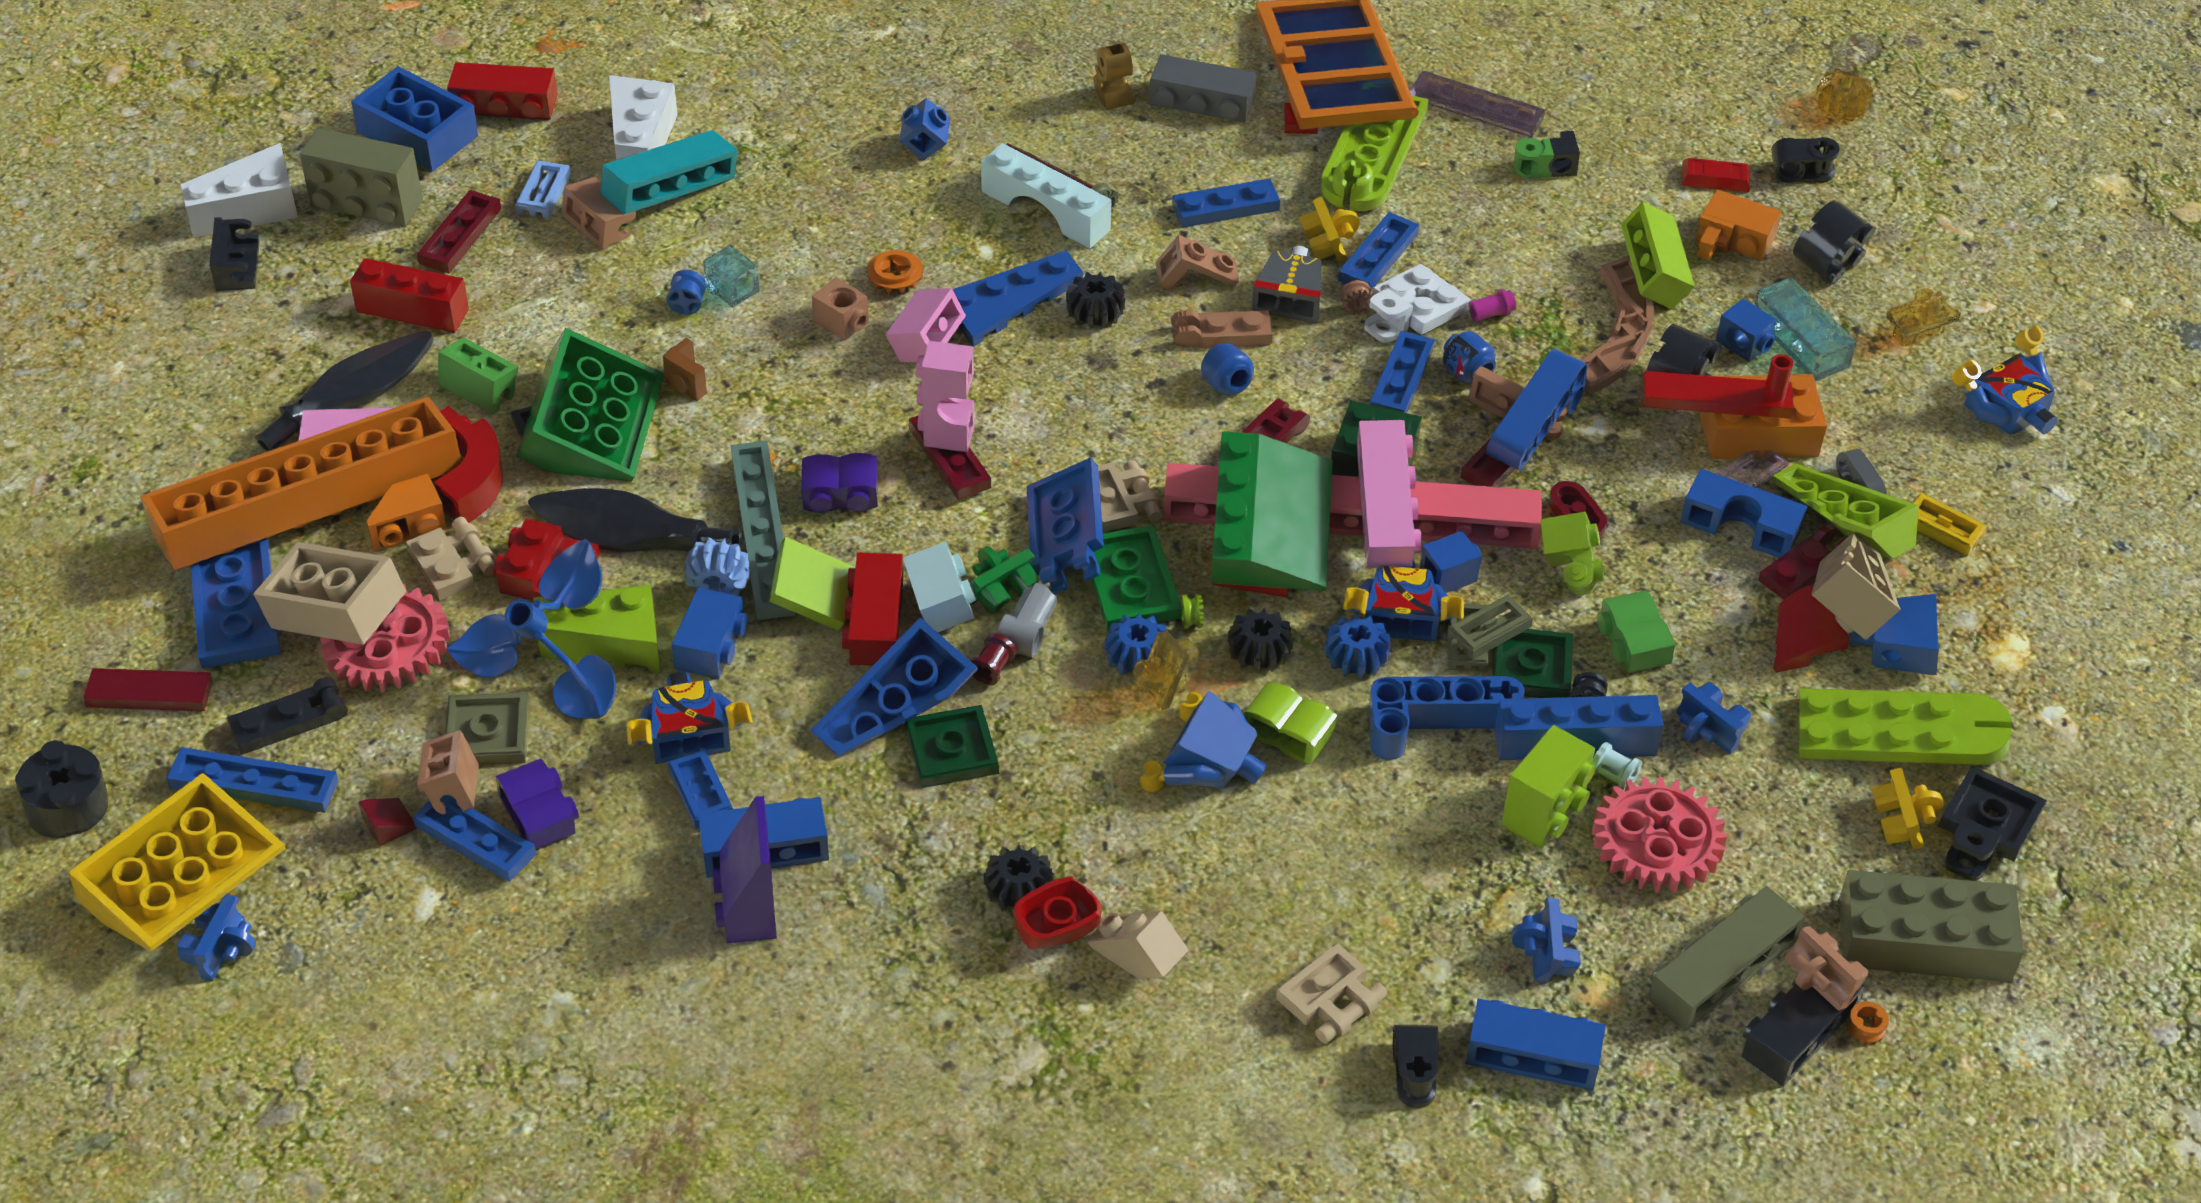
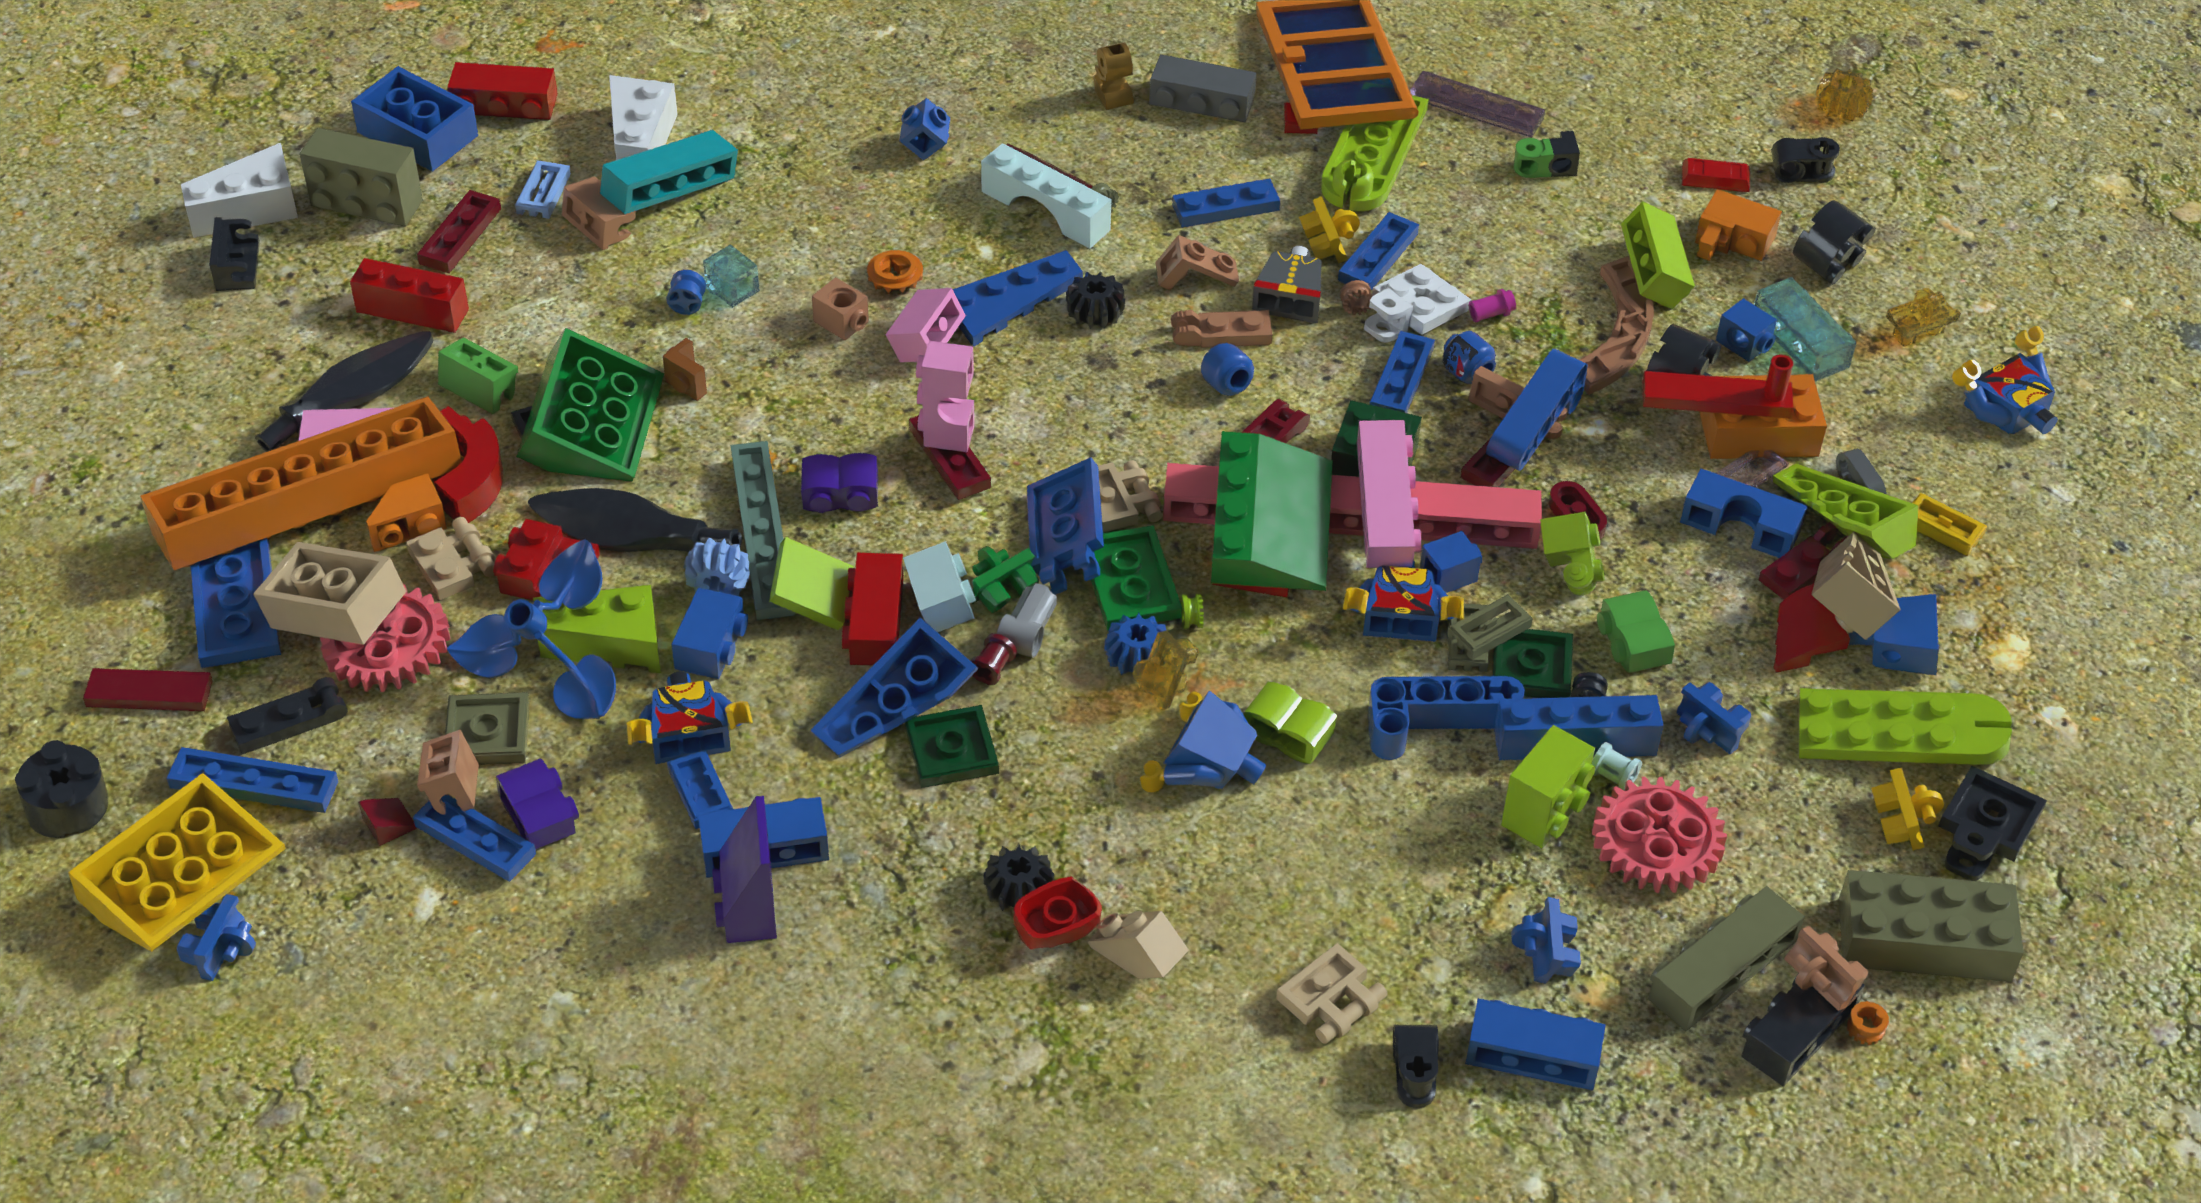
black gear [1227,607,1294,673] -> none
blue gear [1324,613,1391,679] -> none

